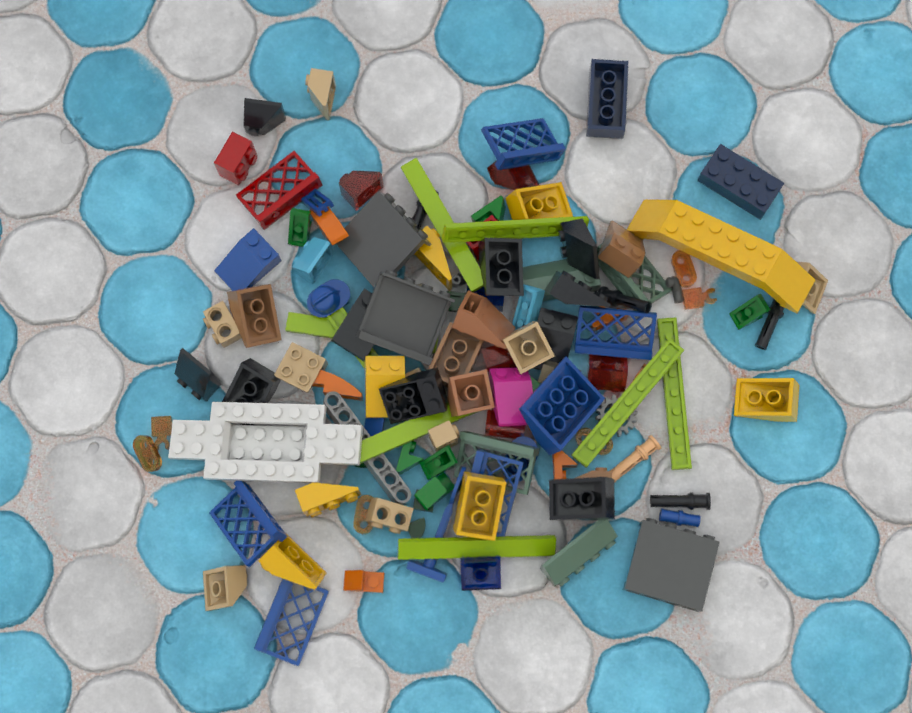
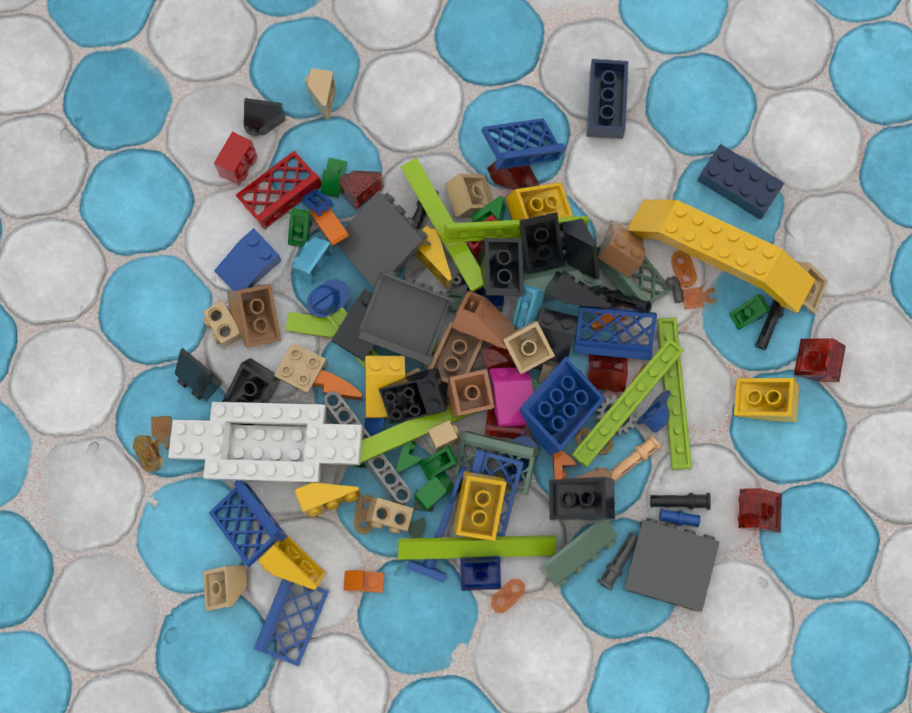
none -> green slope [321,158,347,198]
none -> tan slope [445,174,493,218]
none -> clear orange plate [491,579,525,613]
none -> black slope [519,212,565,274]
none -> dark grey pin [597,533,638,591]
none -> blue piece [637,390,670,433]
none -> clear red slope [738,488,782,533]
none -> clear red slope [794,338,846,382]

